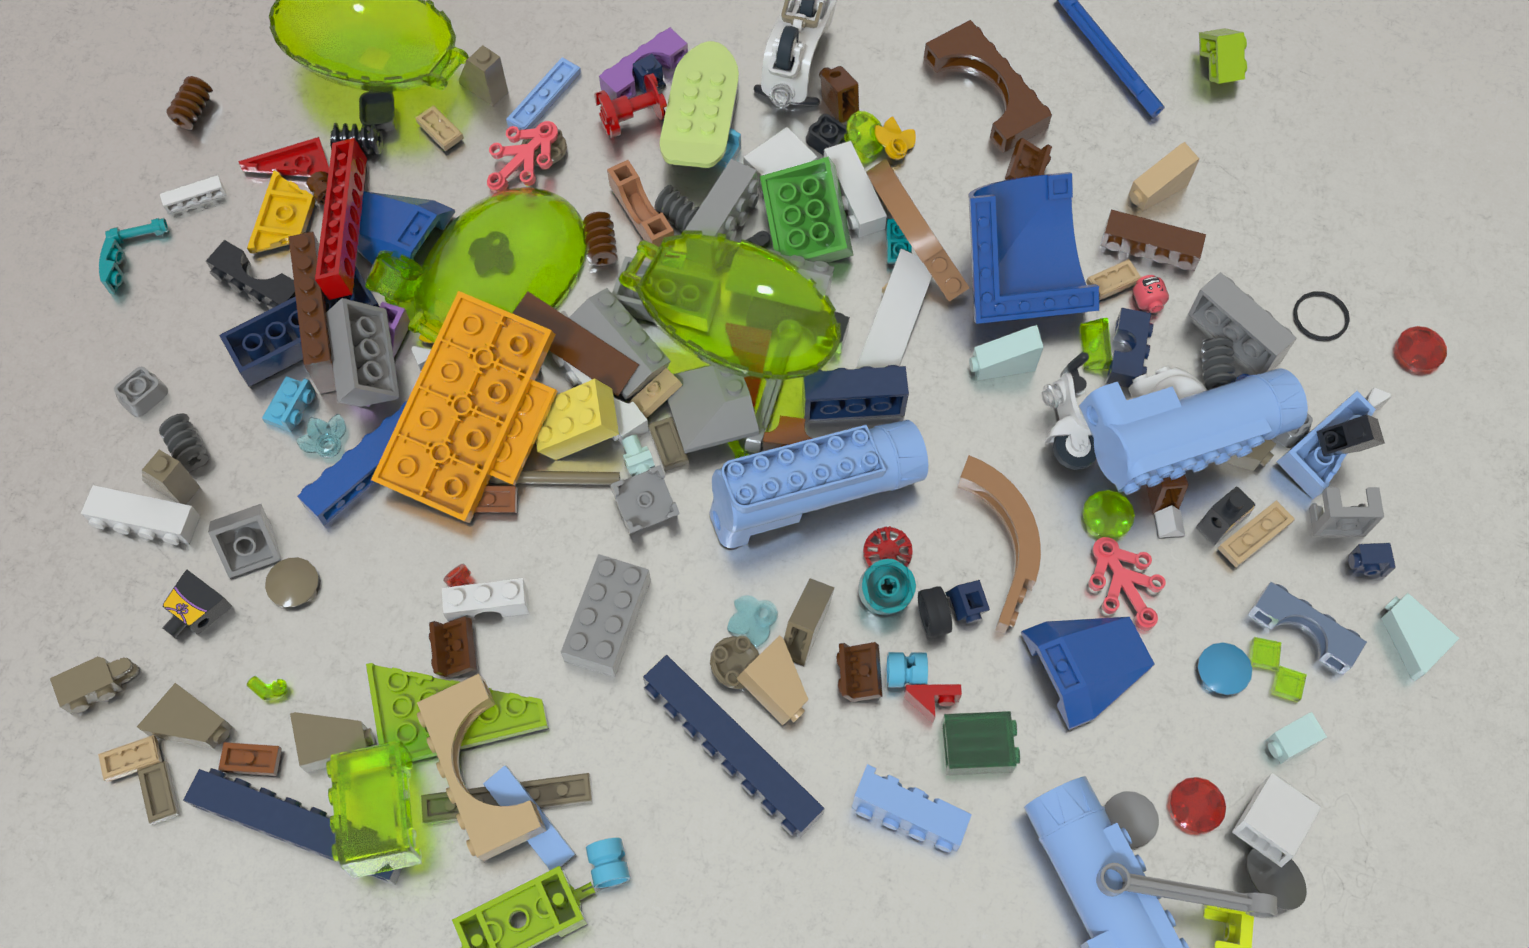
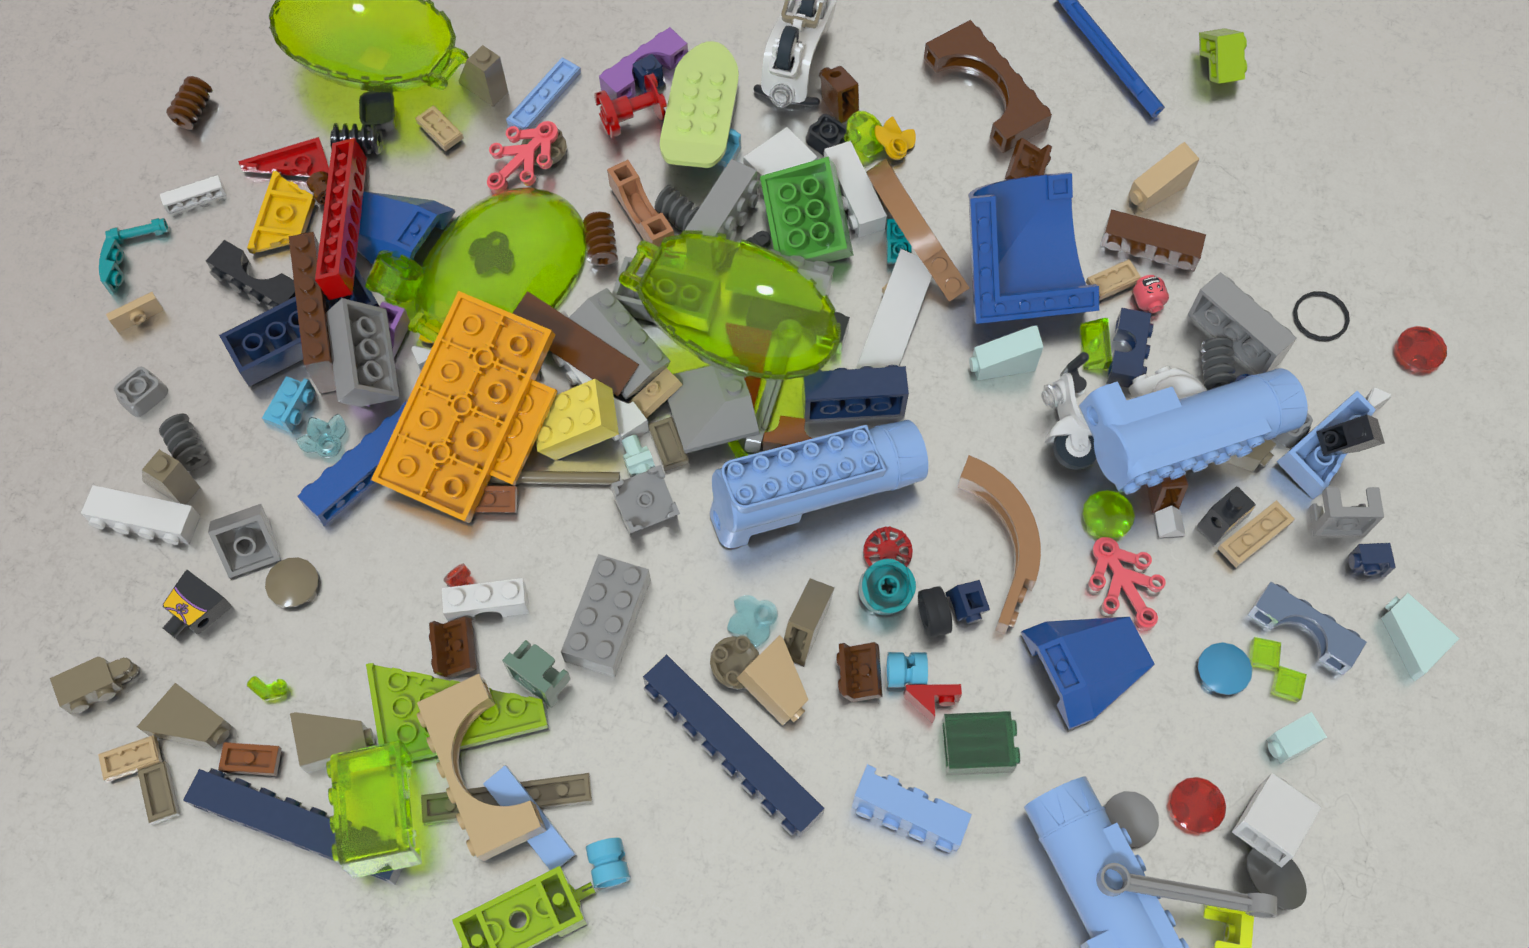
none -> tan plate [106,292,164,333]
none -> sand green panel [502,640,571,708]

